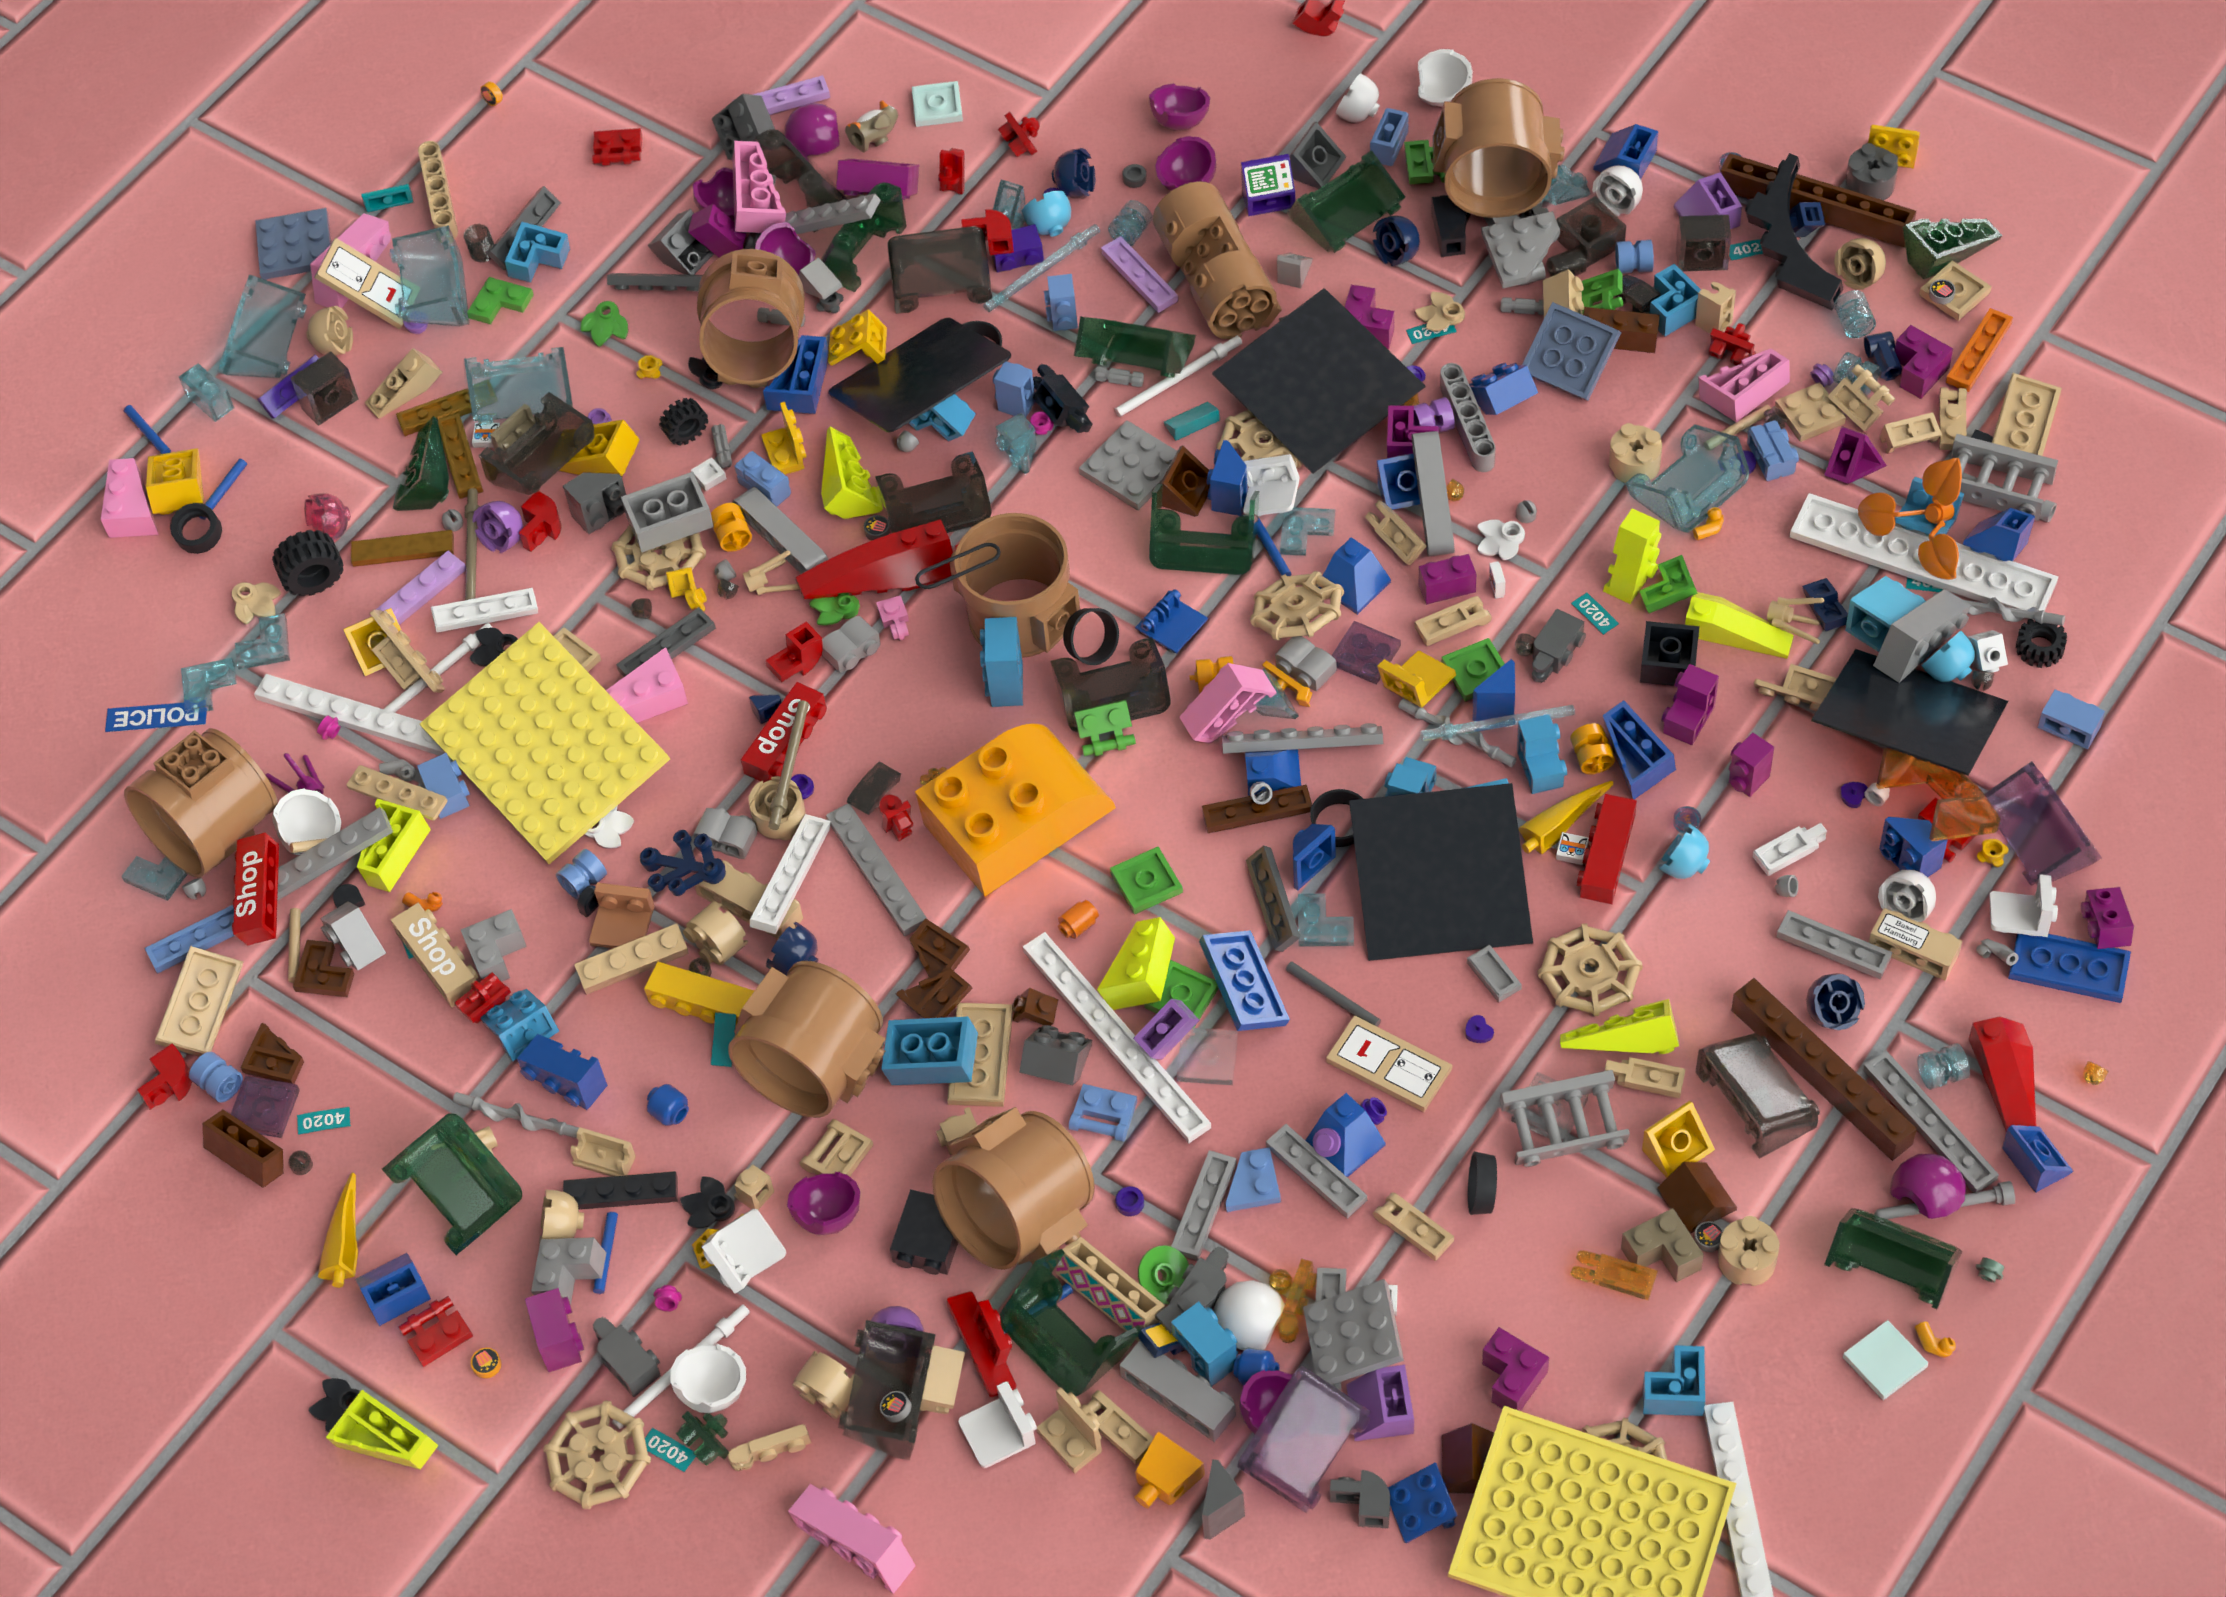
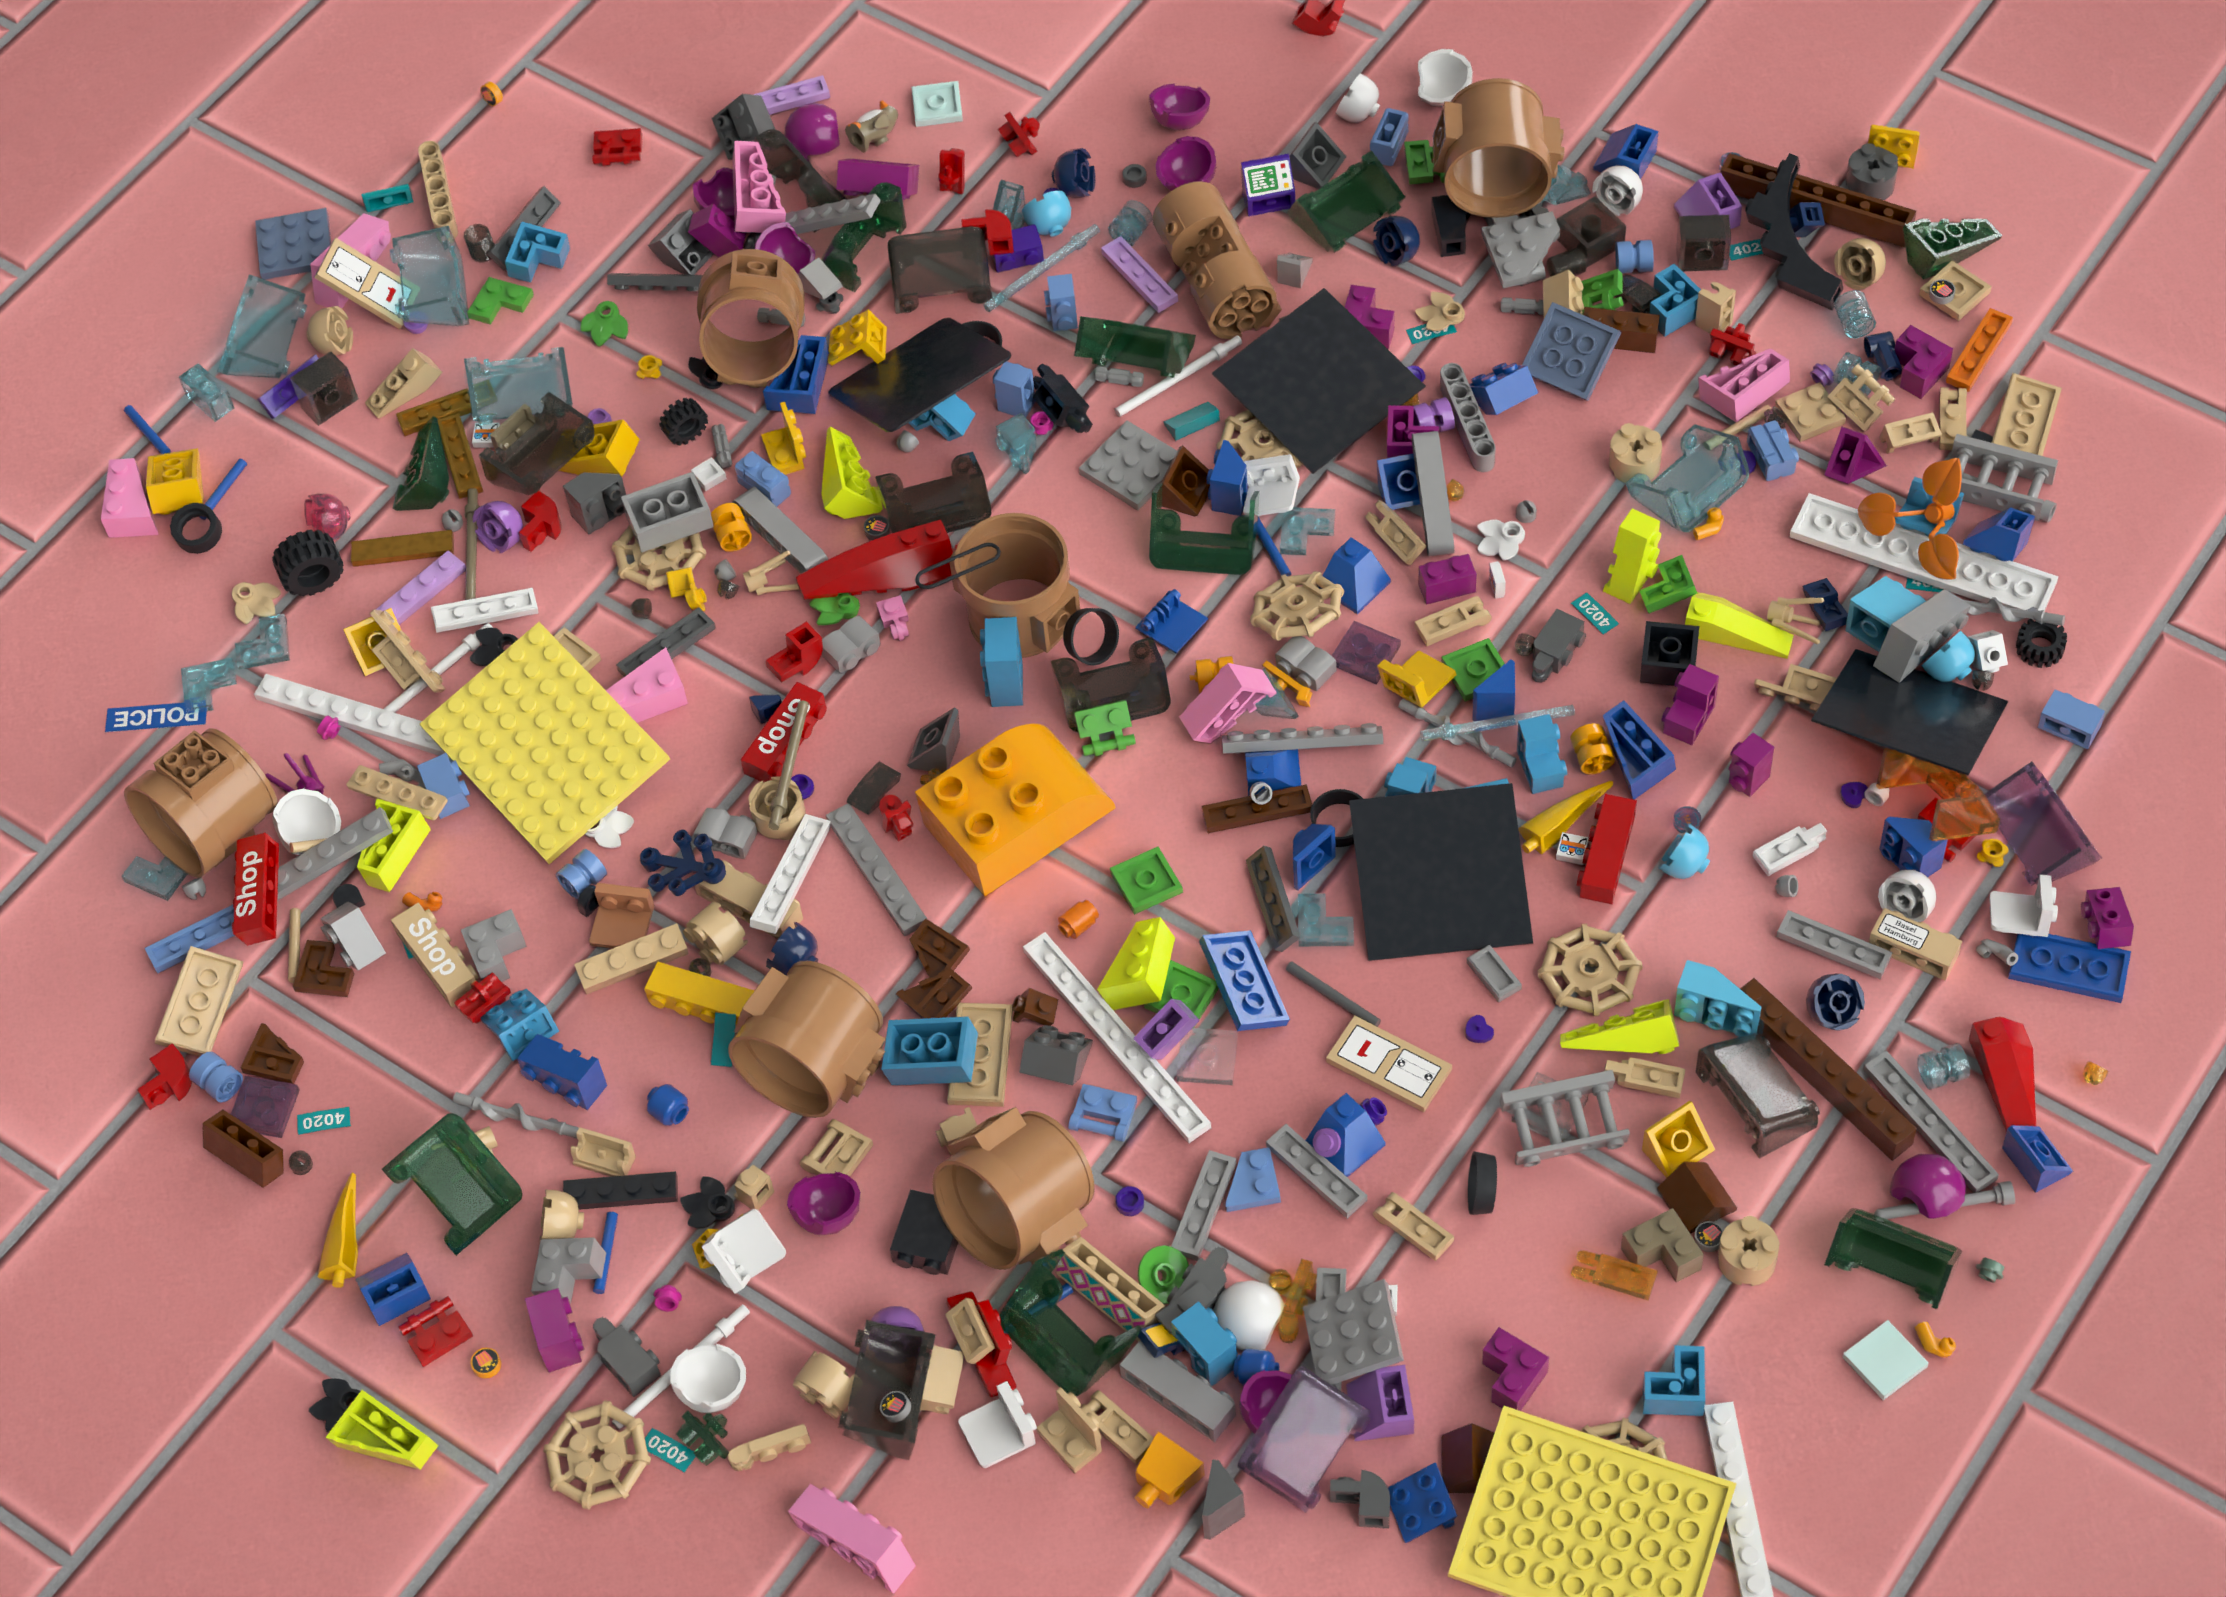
none -> dark grey slope [907,707,960,773]
none -> tan plate [945,1298,995,1364]
none -> medium azure slope [1674,960,1761,1039]

